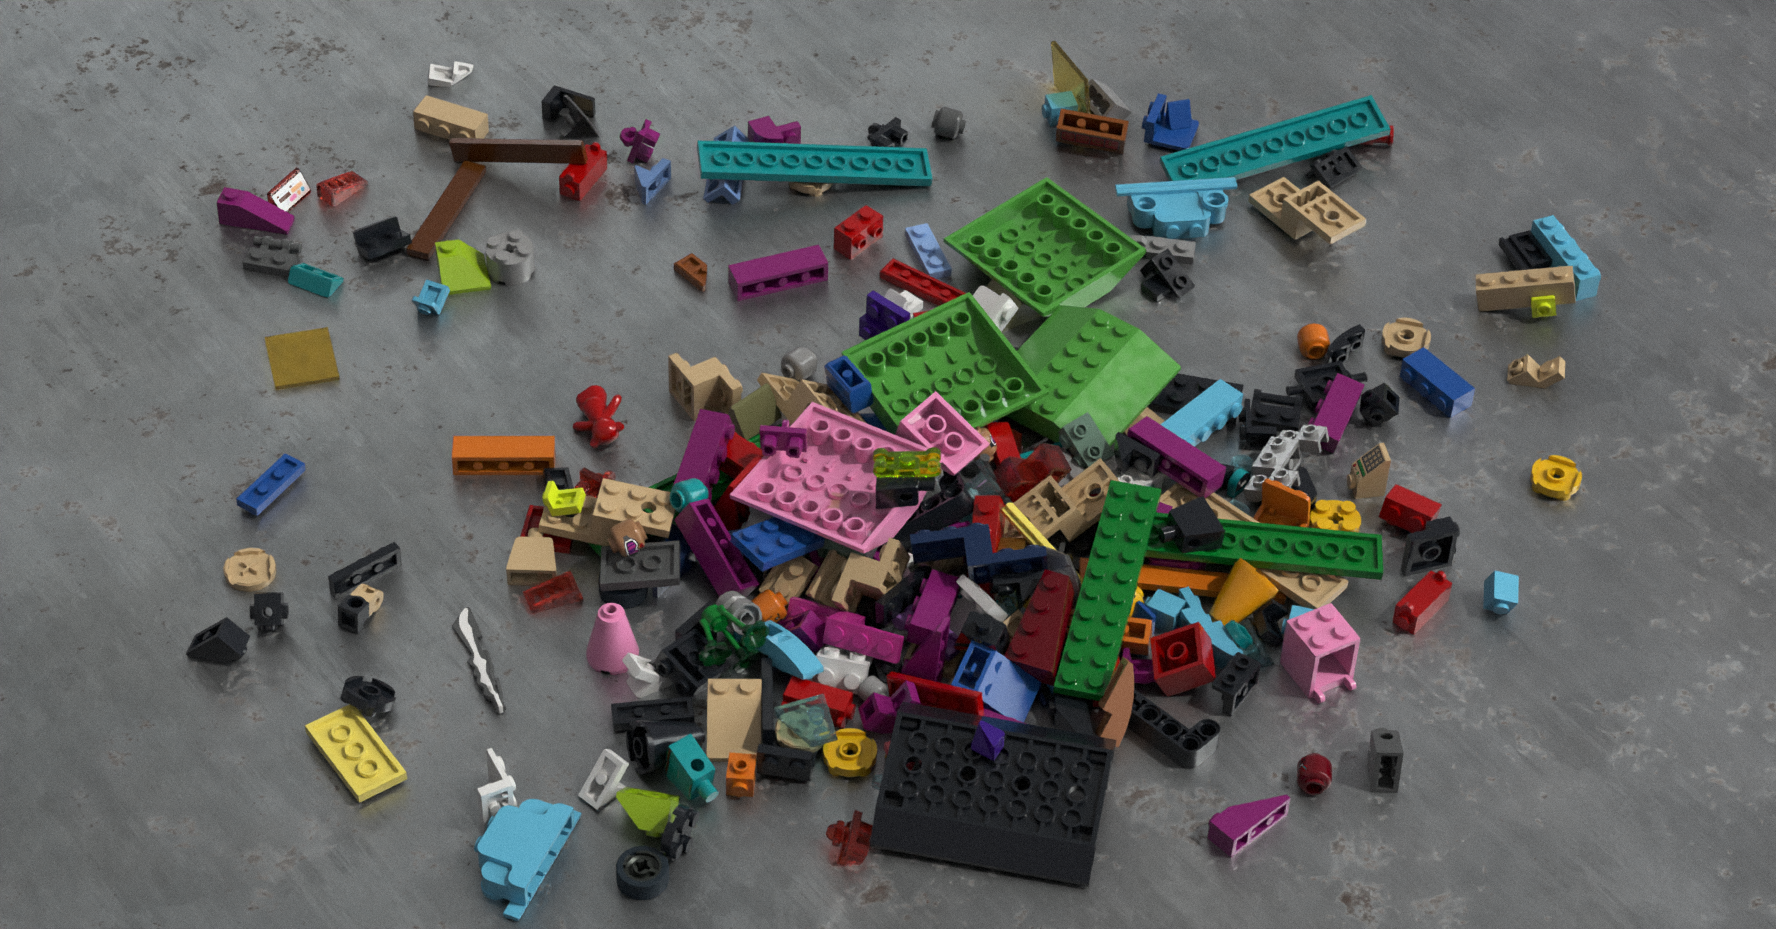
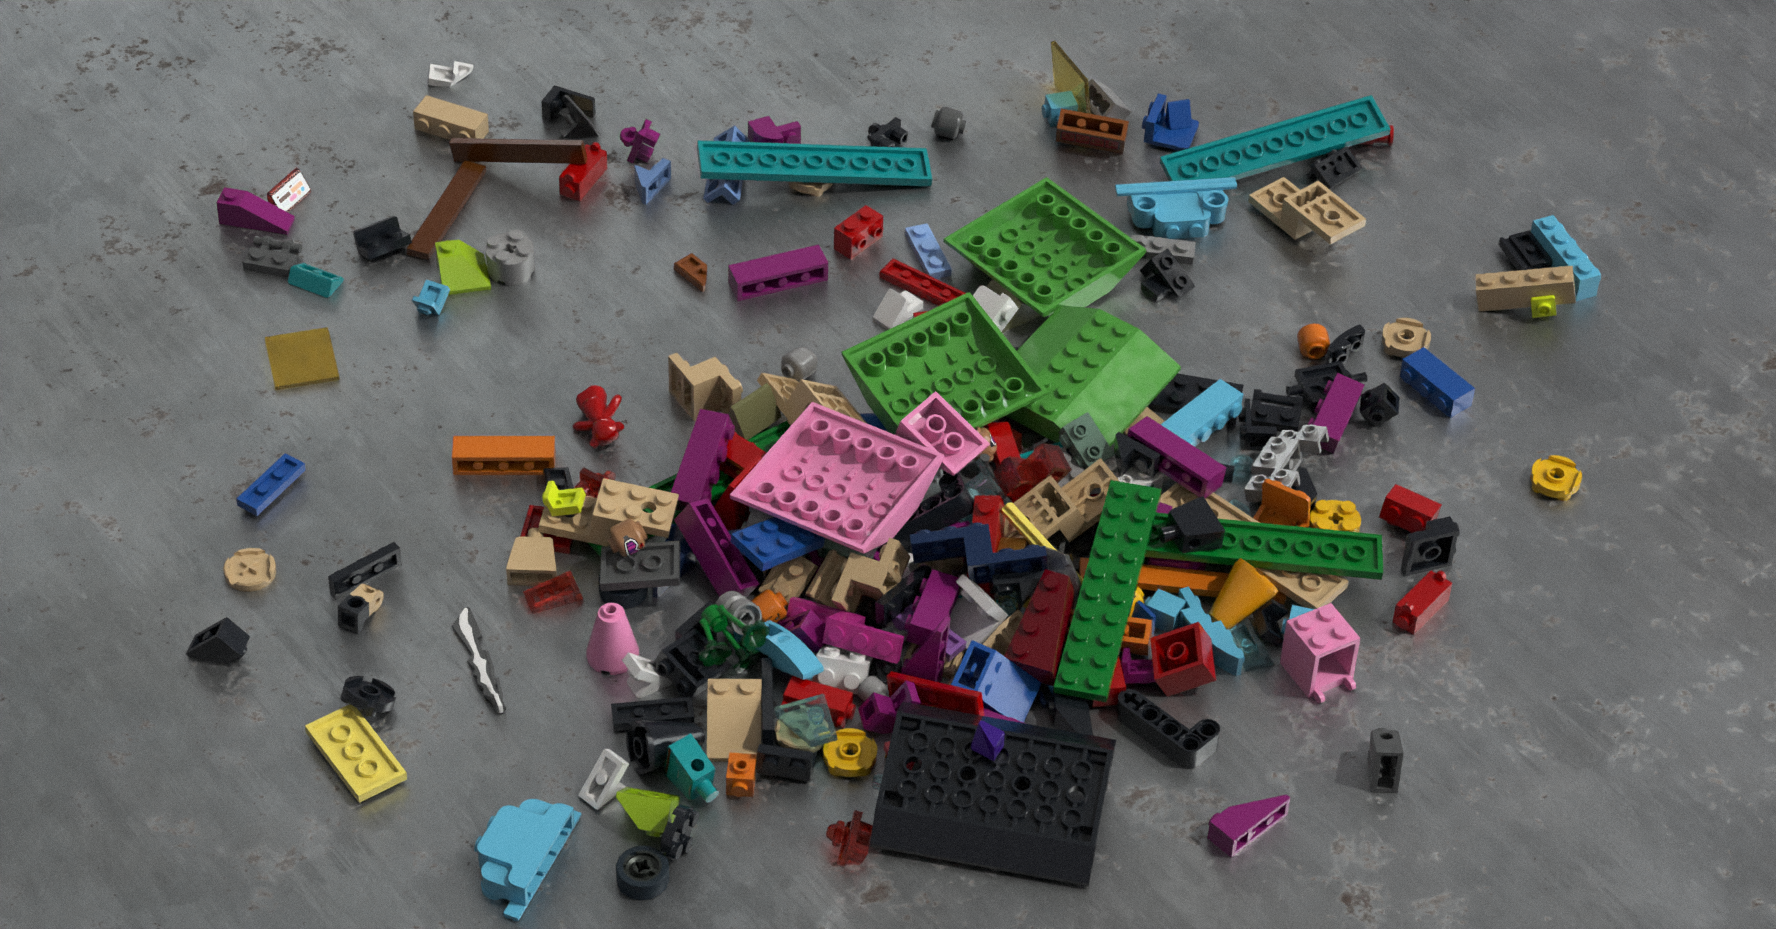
black brick [250,592,289,630] -> none
clear red slope [316,171,368,207] -> none
white bracket [477,748,517,832] -> none
teal head [669,478,709,513] -> none
magenta hips [759,419,807,458] -> none
blue brick [824,355,874,413] -> none
dark purple plate [859,290,910,340] -> none
clear neon green plate [873,447,941,477] -> none
black torso [875,455,935,509] -> none
black torso [953,611,1010,656] -> none
nougat slope [1095,657,1134,747] -> none
black bracket [1212,652,1261,717] -> none
teal tile [1225,620,1253,649] -> none
teal tile [1227,468,1251,499] -> none
dark red head [1296,753,1332,795] -> none
tan slope [1347,443,1391,499] -> none
medium azure brick [1483,571,1519,614] -> none
tan slope [1507,354,1565,389] -> none

